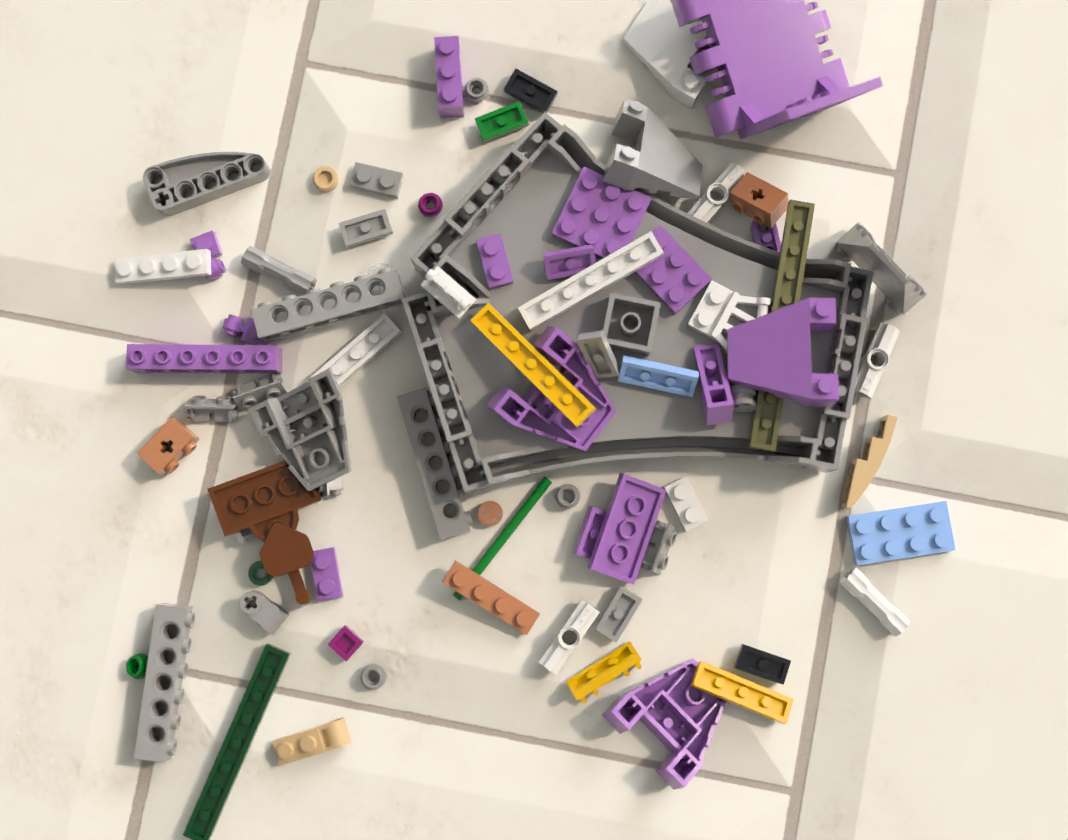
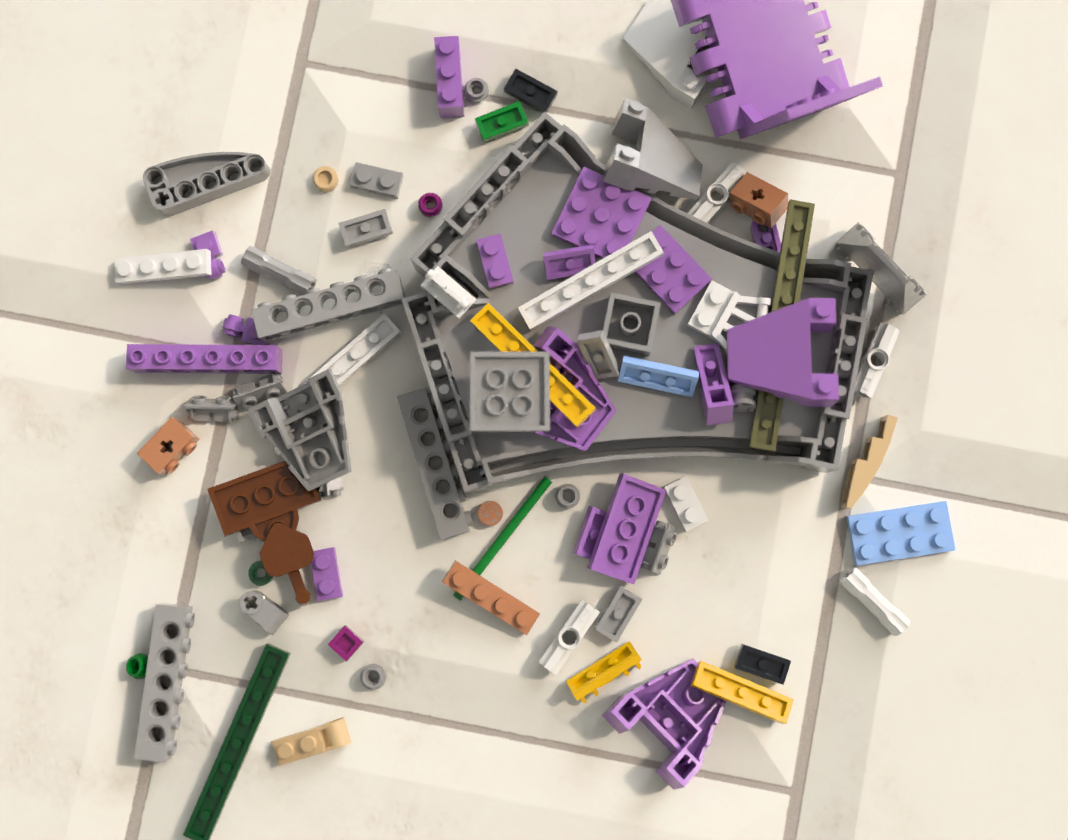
none -> light grey plate [470,352,550,432]

